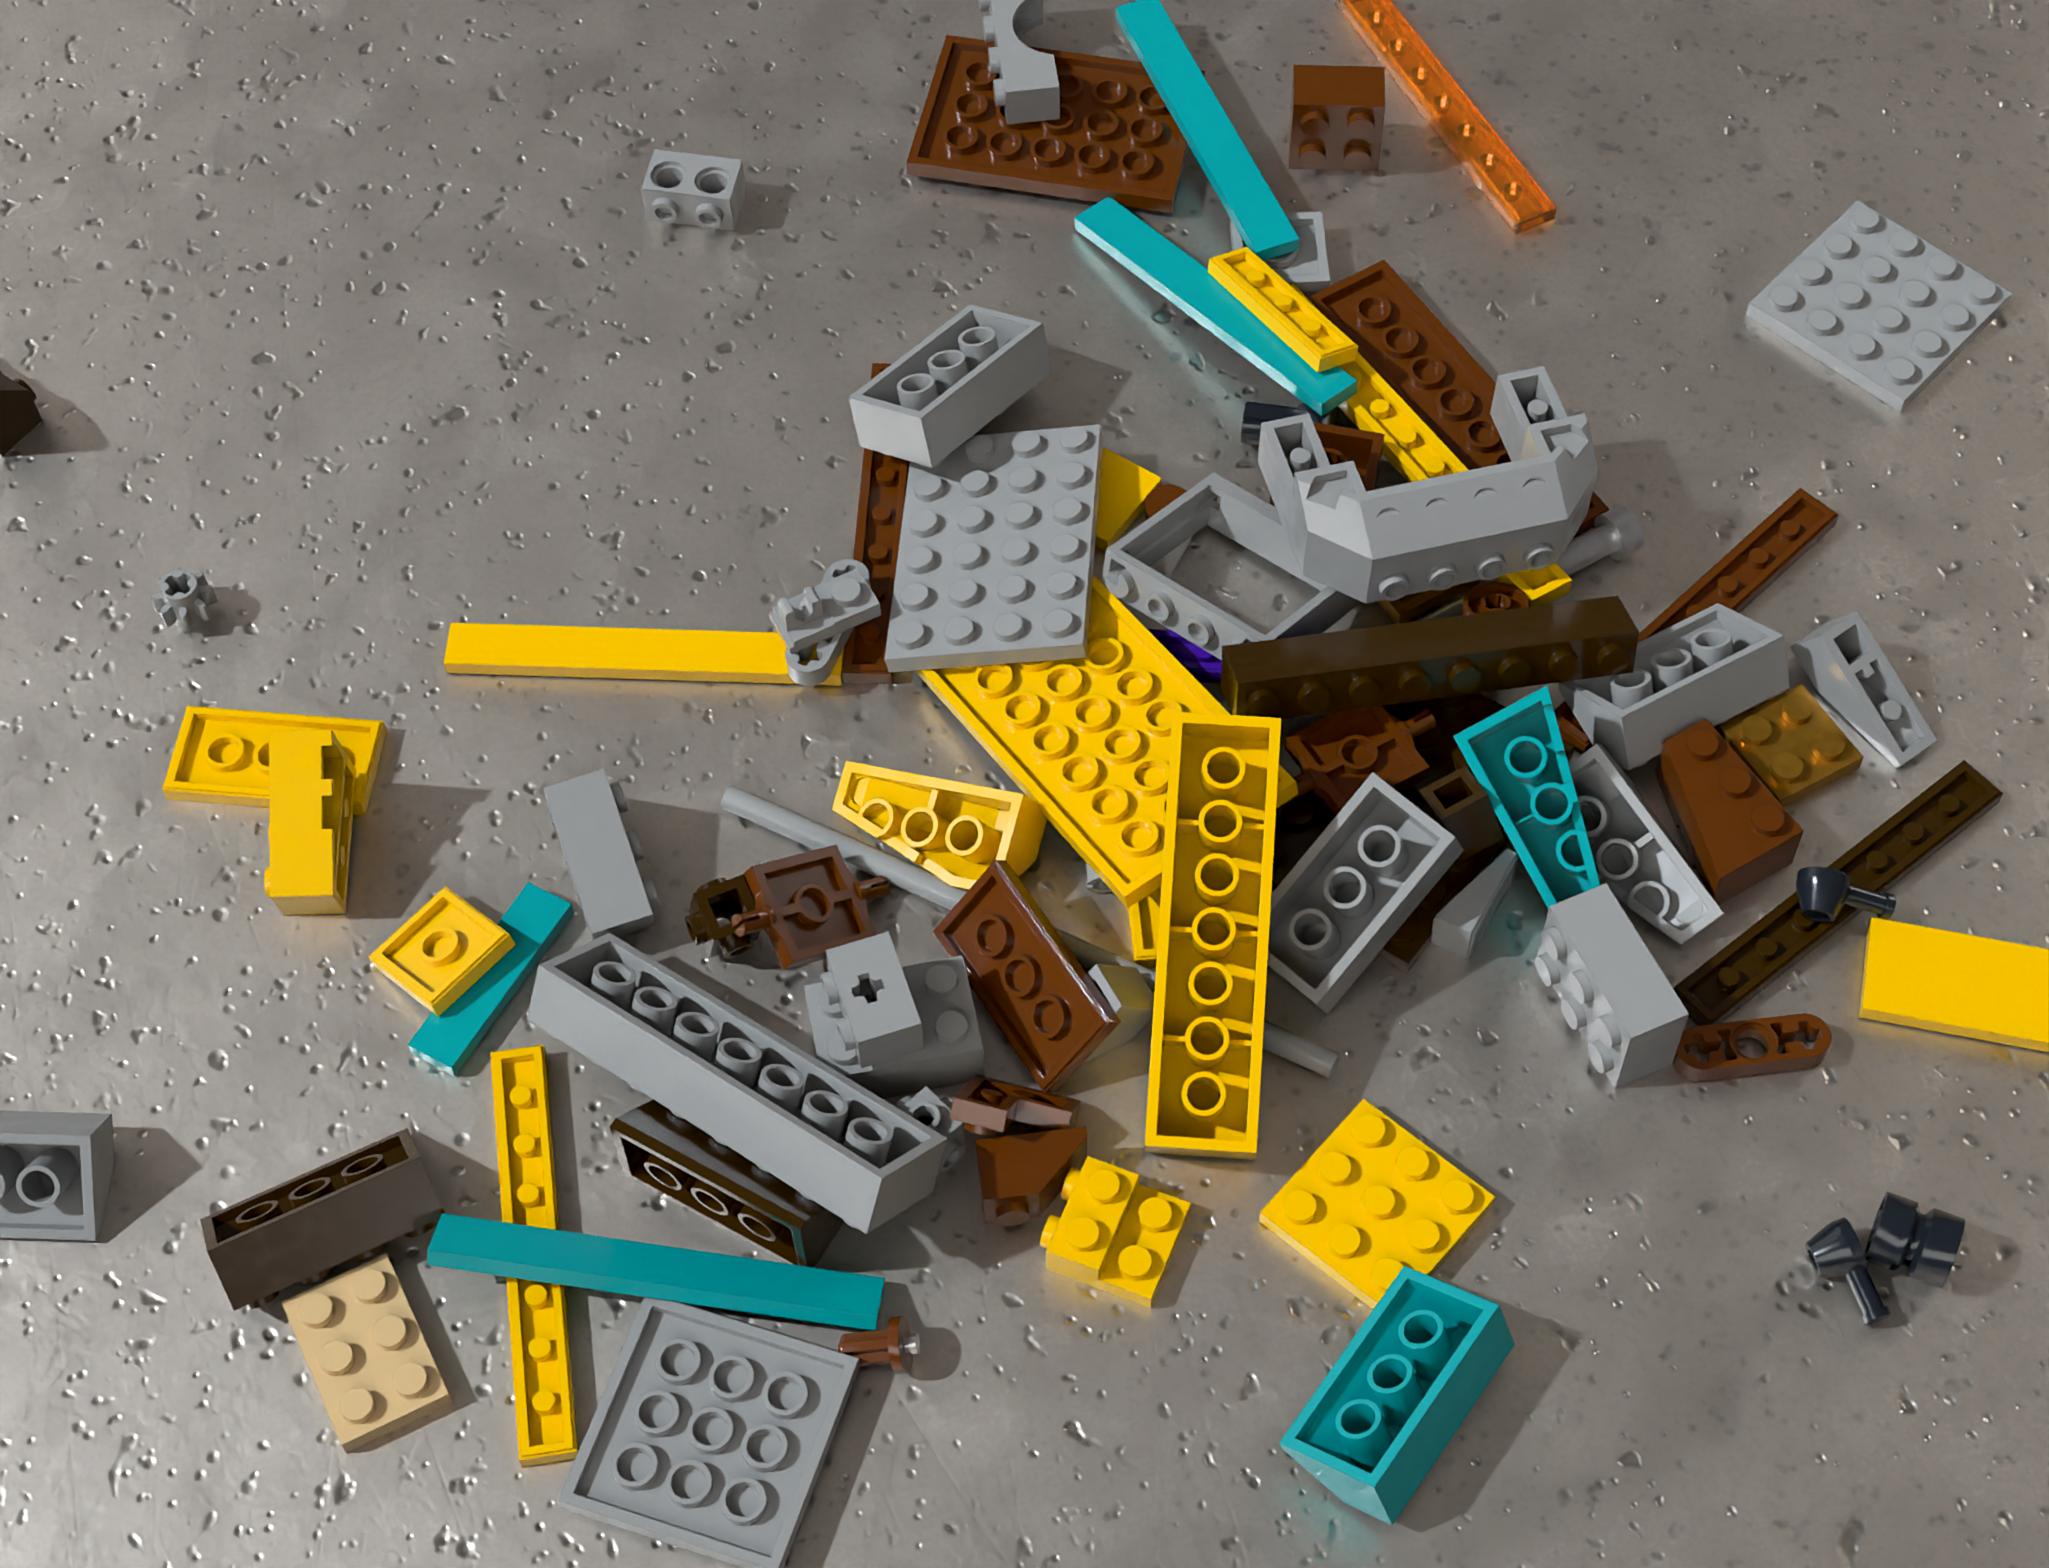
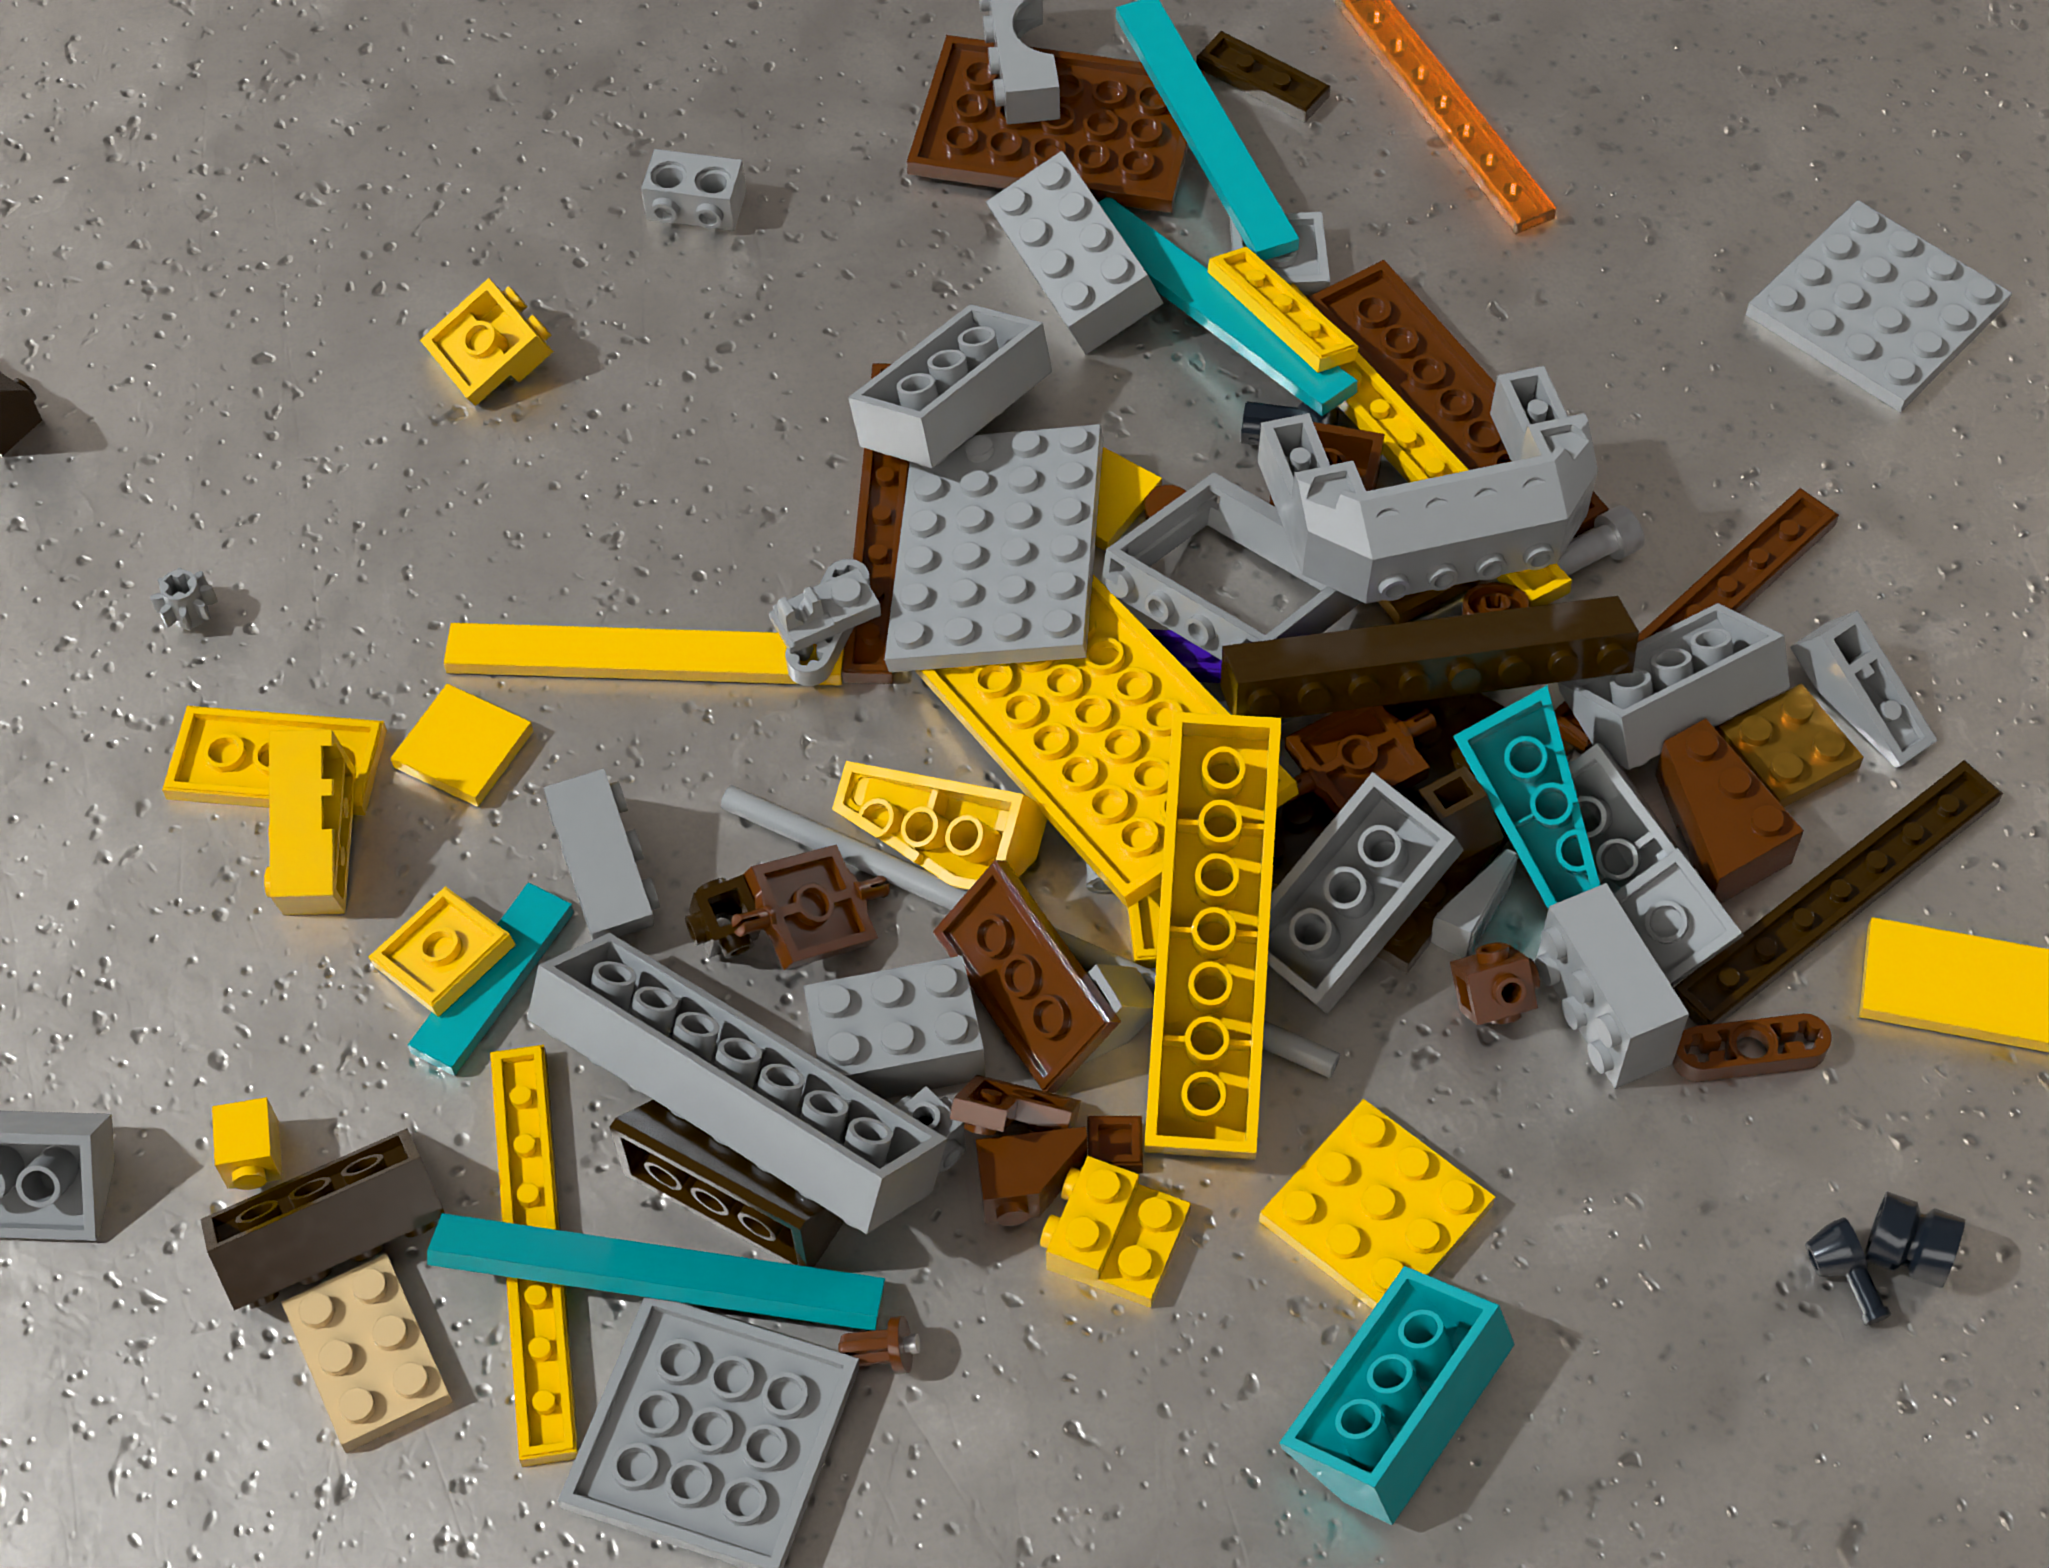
light grey brick [820,931,924,1068] -> none
reddish brown brick [1289,65,1385,171] -> none
black bar [1796,867,1896,923] -> none
none -> yellow brick [212,1097,283,1190]
none -> yellow tile [390,684,534,807]
none -> yellow plate [420,278,554,406]
none -> light grey brick [986,151,1163,355]
none -> reddish brown tile [1087,1116,1143,1174]
none -> dark brown tile [1196,31,1330,123]
none -> reddish brown brick [1450,942,1540,1026]
none -> light grey plate [1614,848,1744,987]

